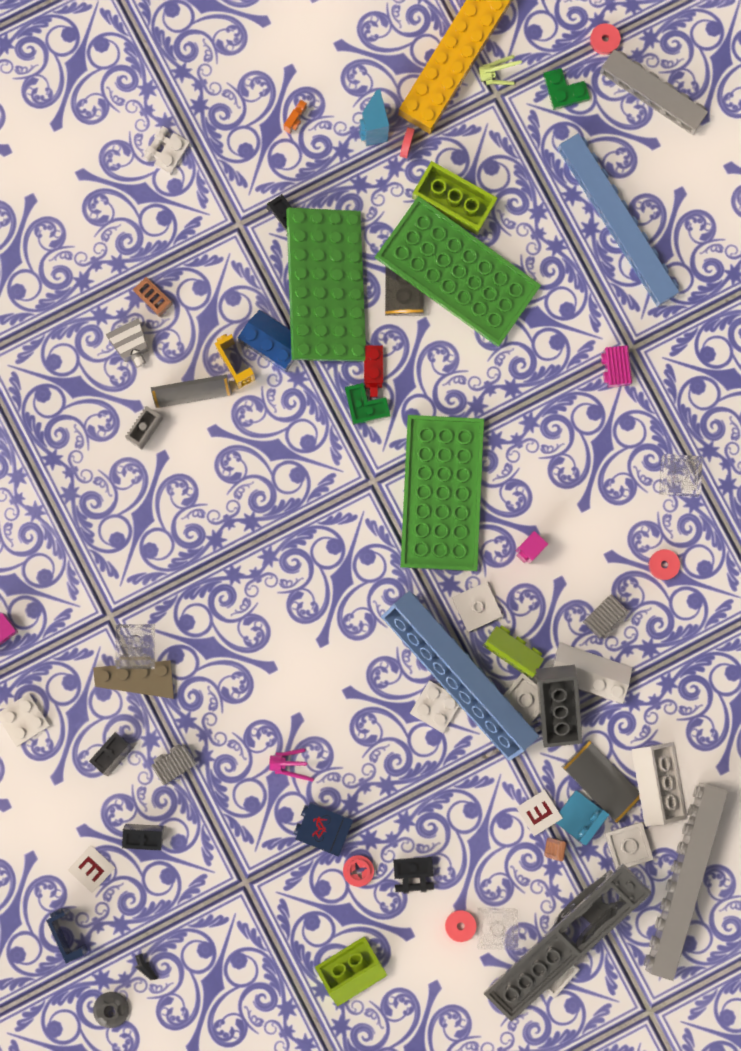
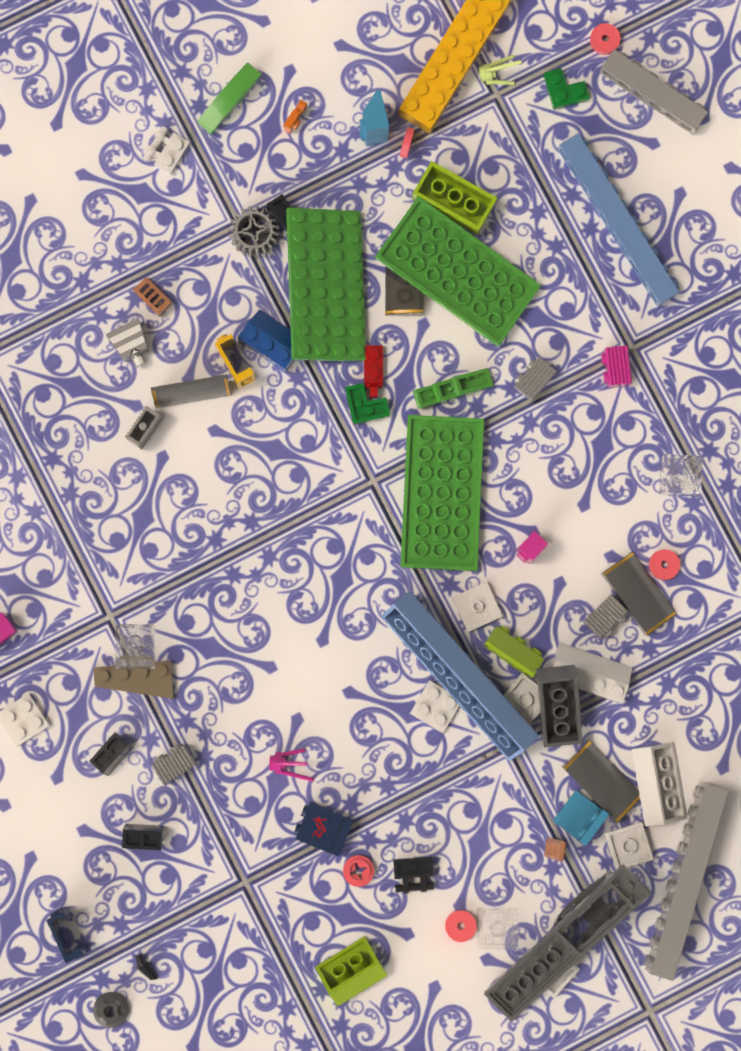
white sticker [68,845,115,893] -> none
white sticker [516,790,563,836] -> none
none -> bright green slope [197,62,262,134]
none -> light grey gear [229,206,280,258]
none -> bright green slope [413,368,494,409]
none -> light grey brick [514,357,557,402]
none -> dark grey slope [601,552,677,636]

